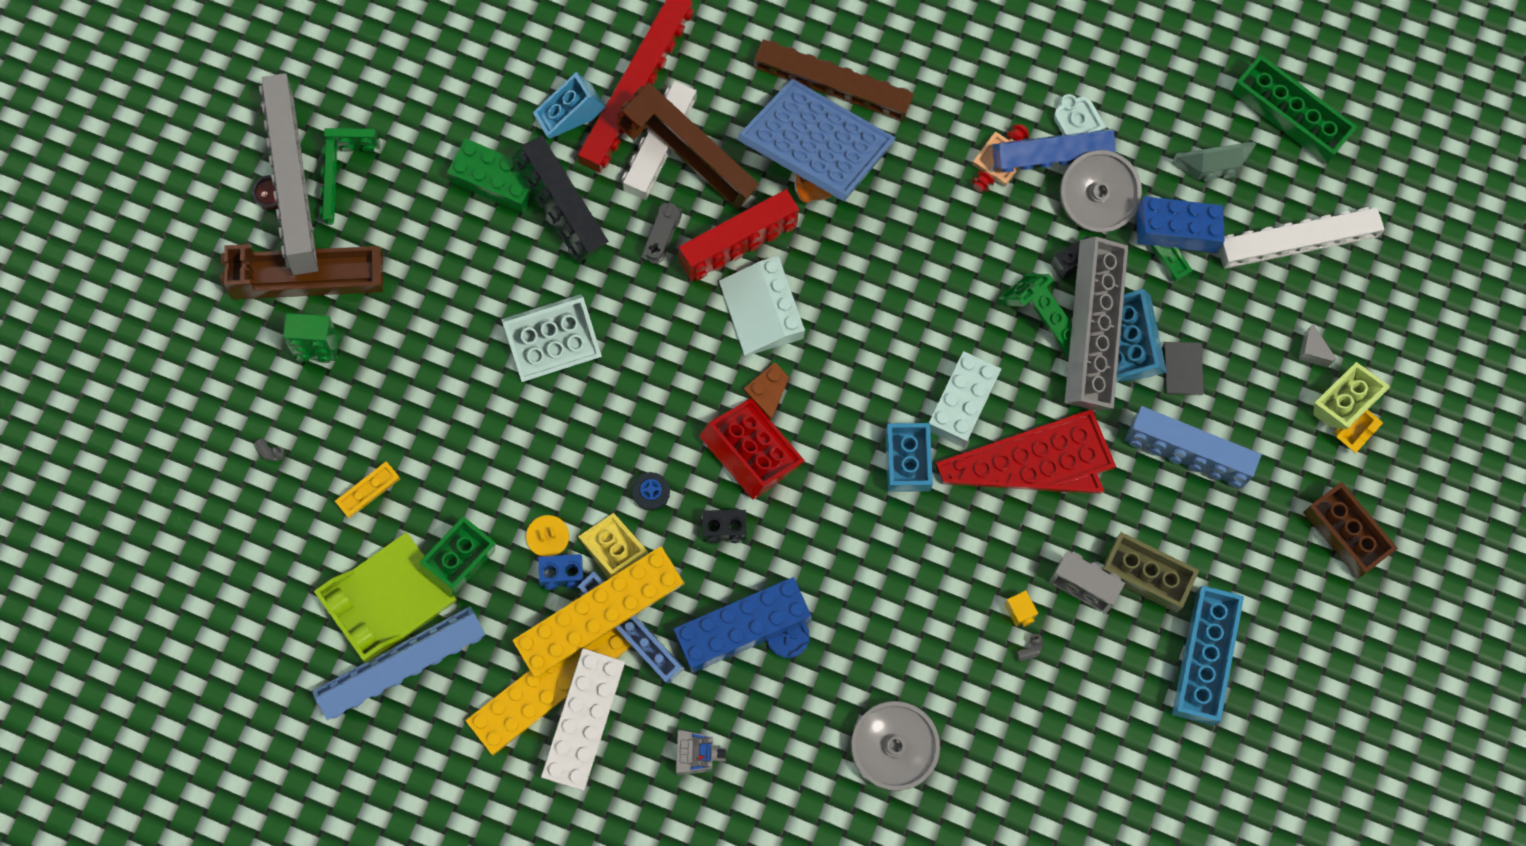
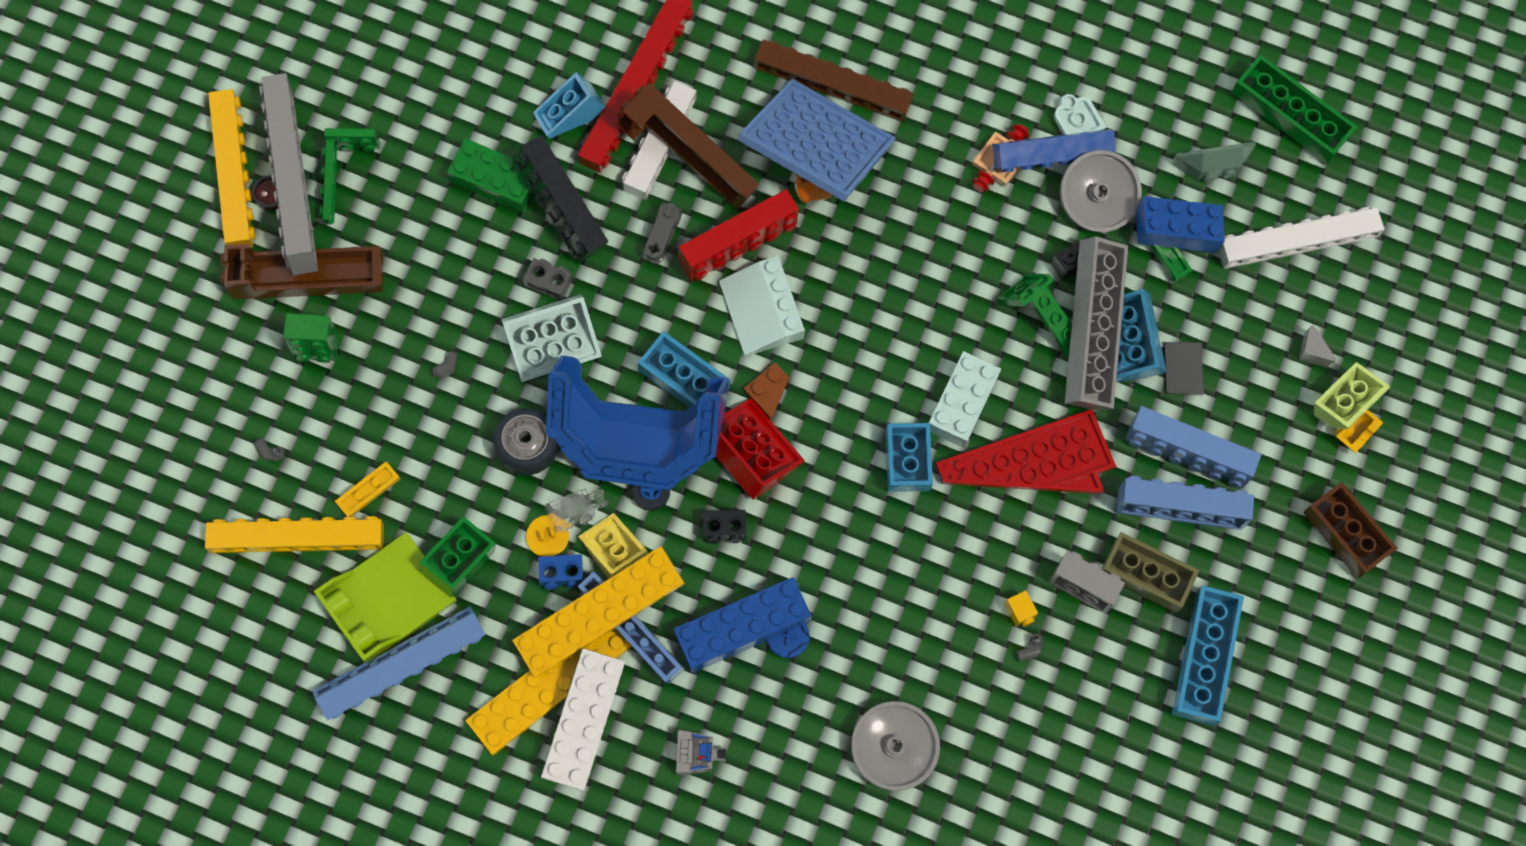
none -> yellow brick [205,516,384,553]
none -> yellow brick [208,89,256,247]
none -> dark grey arm [432,352,458,378]
none -> wheel [493,408,559,475]
none -> dark grey brick [523,258,573,301]
none -> clear brick [545,488,609,533]
none -> blue windscreen [546,355,729,490]
none -> dark azure brick [638,331,731,407]
none -> medium blue brick [1116,476,1254,530]

